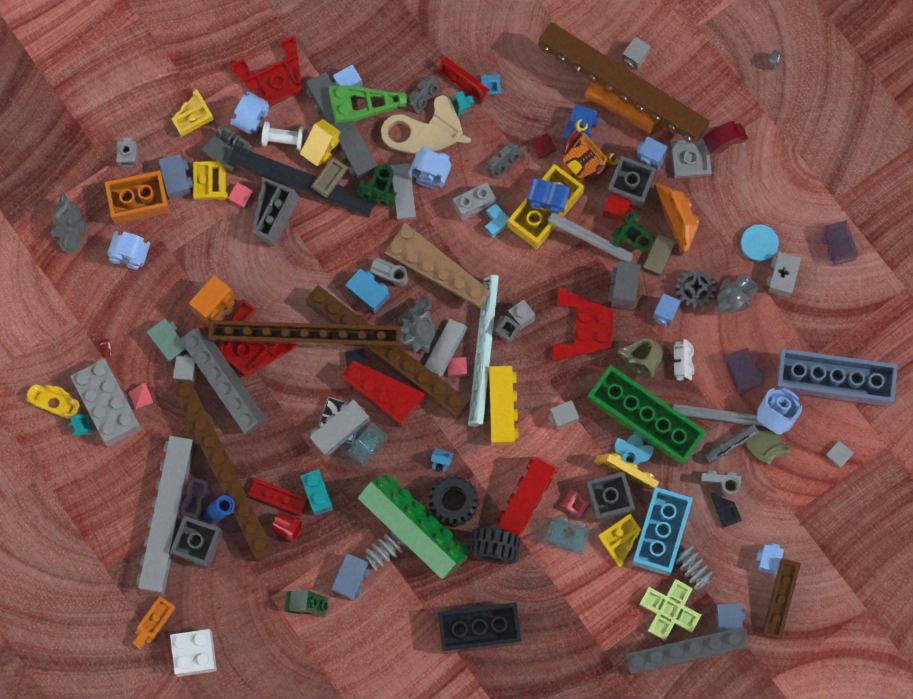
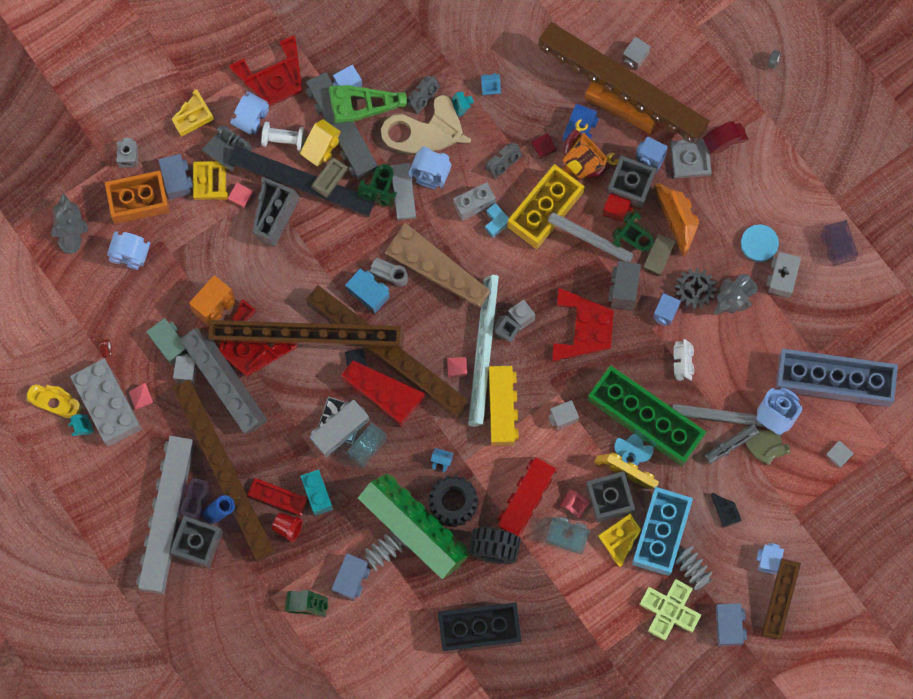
orange hinge [133,596,176,650] -> none
white brick [170,629,217,677] -> none
dark grey head [398,296,435,353] -> none
light grey tile [425,319,468,377] -> none
red tile [437,57,489,104] -> none
blue brick [527,178,570,214] -> none
olive piece [617,338,663,379] -> none
dark grey brick [626,627,750,675] -> none
light grey plate [700,471,741,497] -> none
clear purple brick [724,348,764,395] -> none

